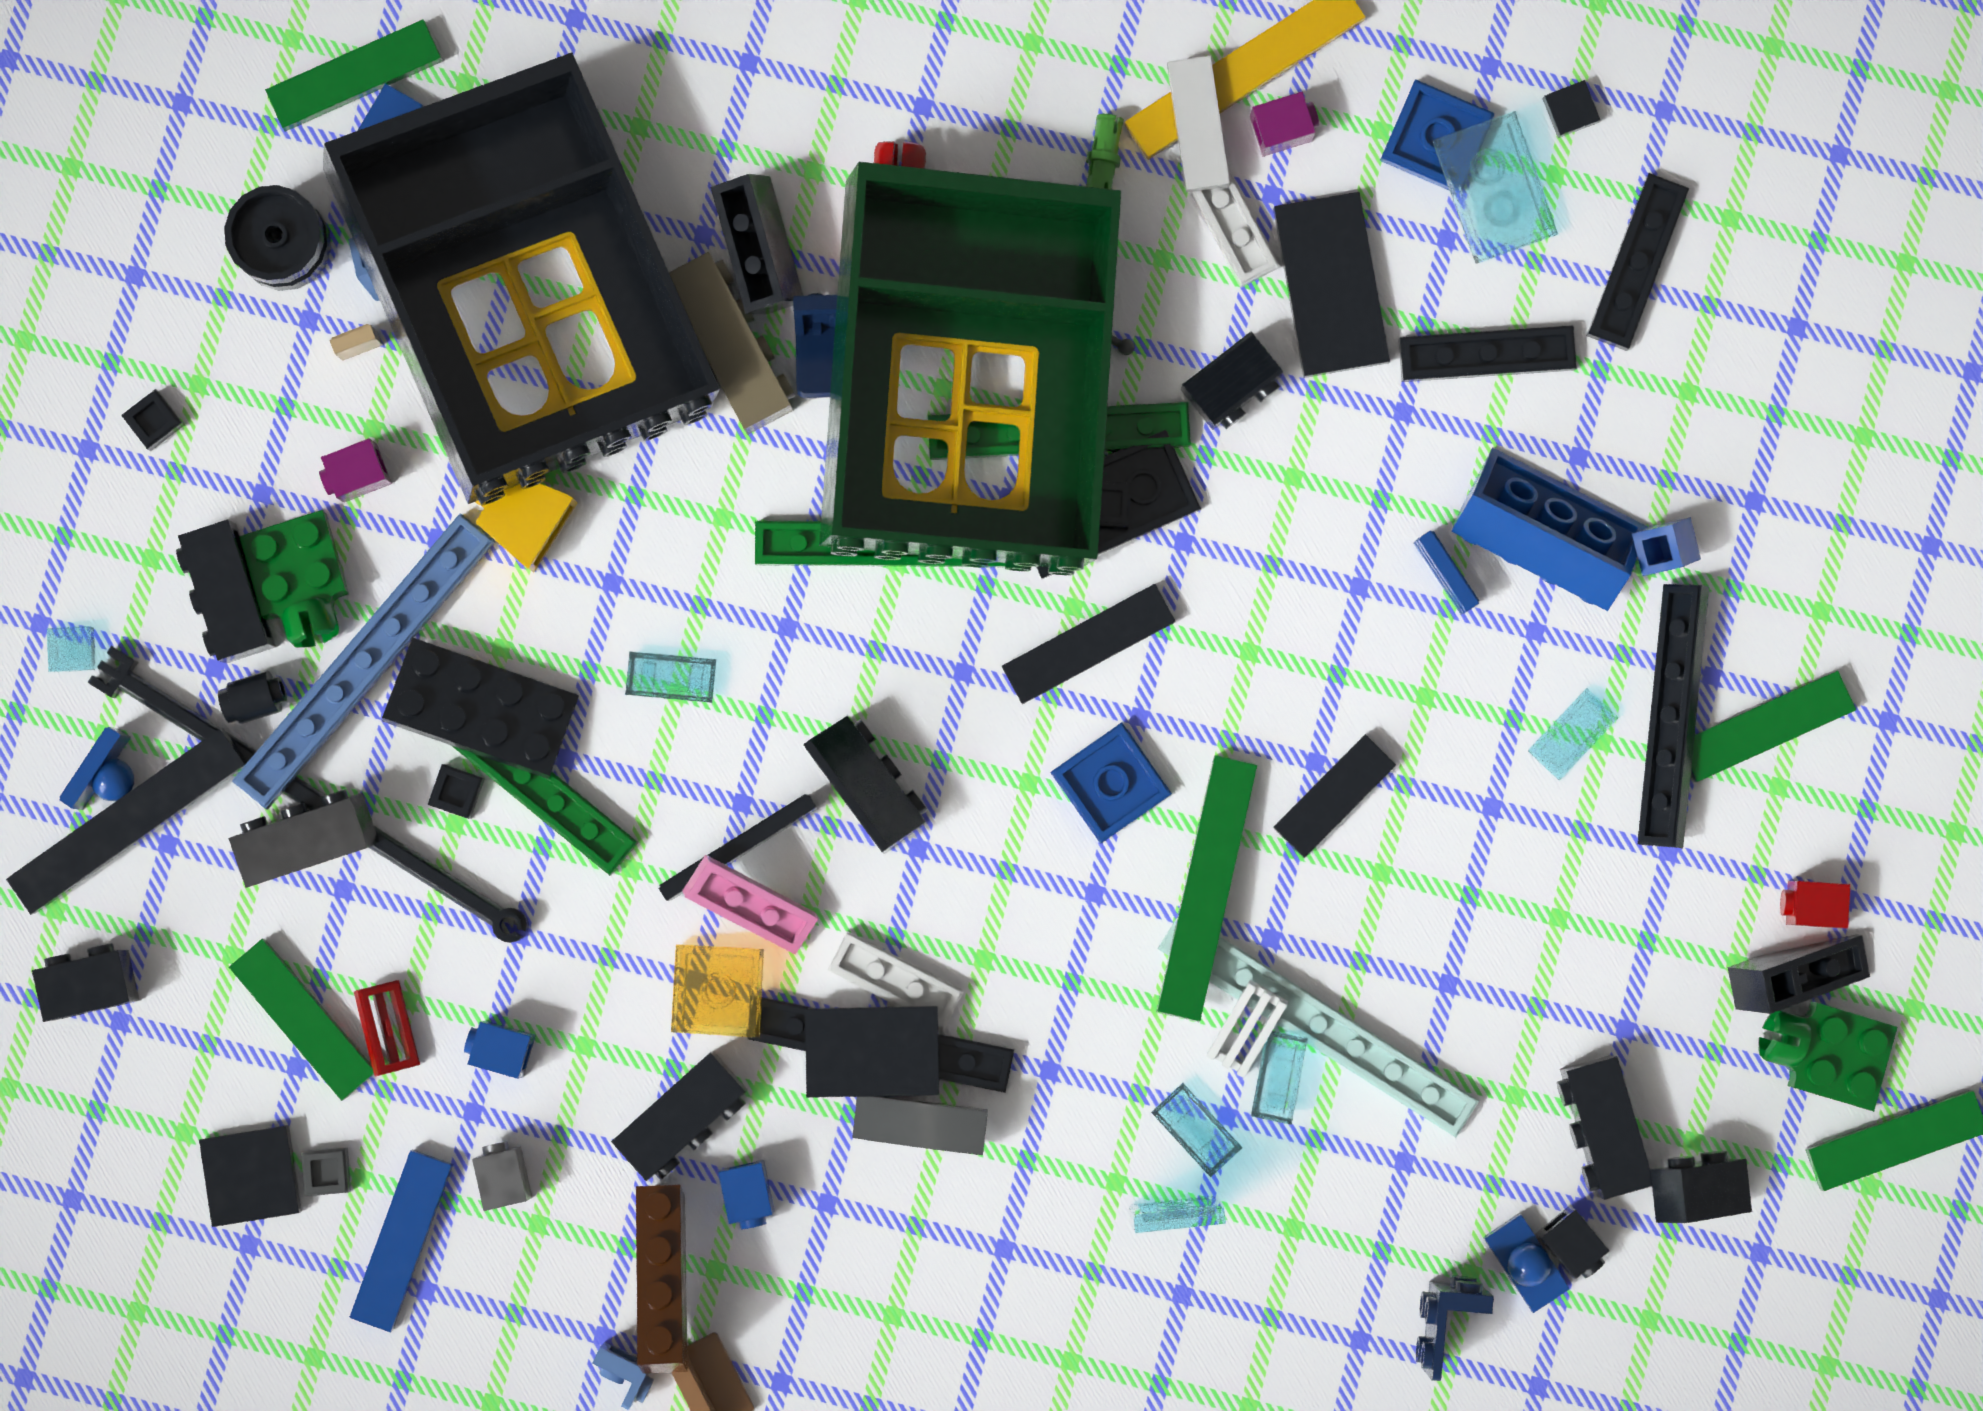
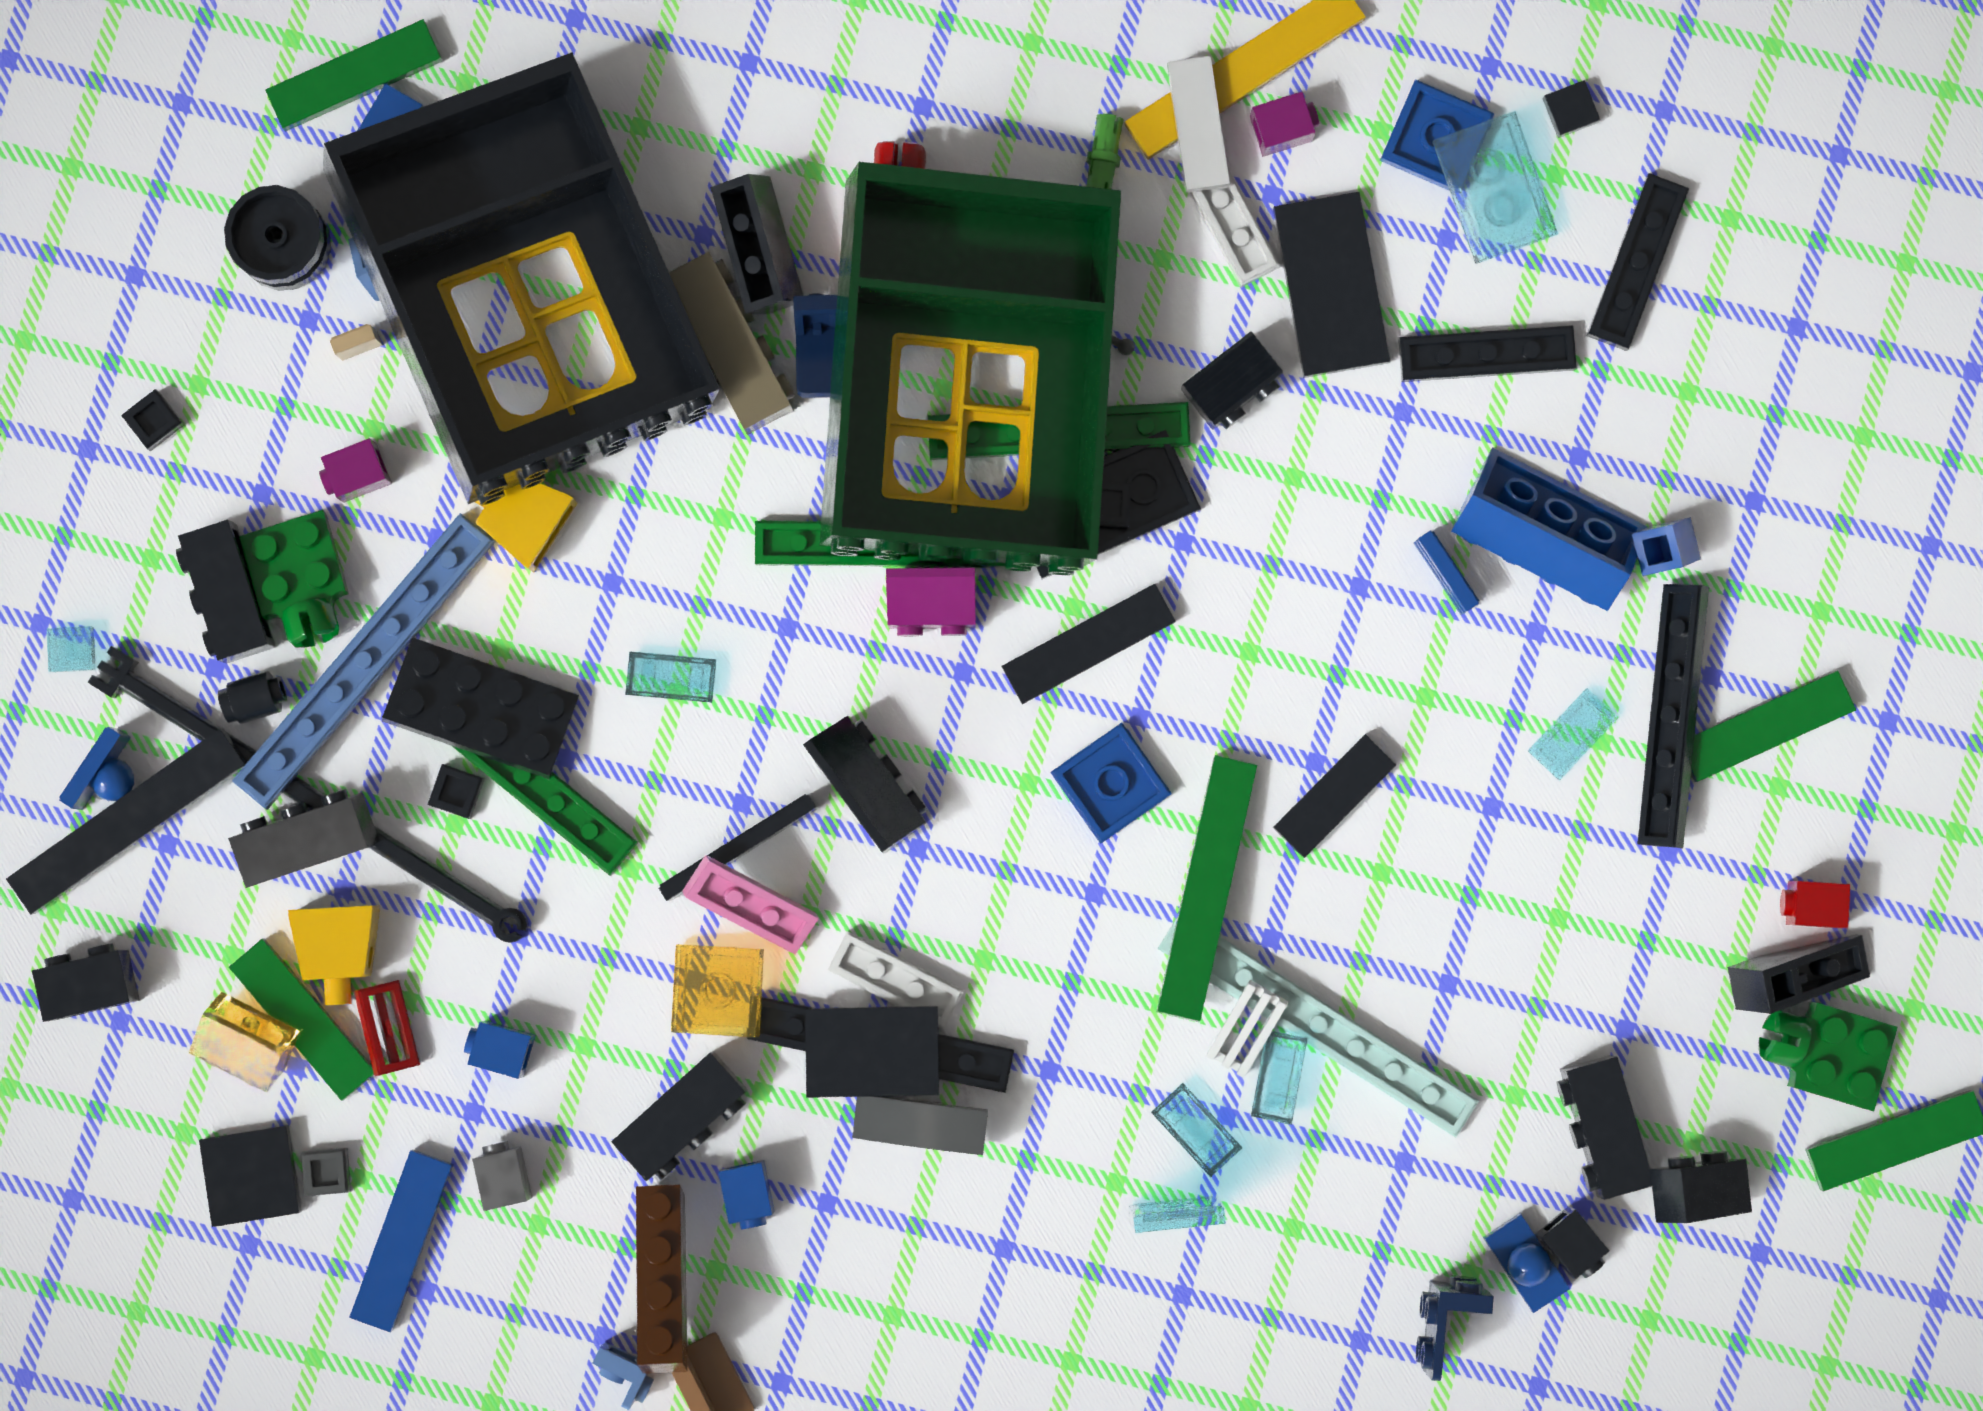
none -> clear yellow brick [189,991,300,1093]
none -> yellow torso [288,905,380,1005]
none -> magenta slope [886,568,976,637]

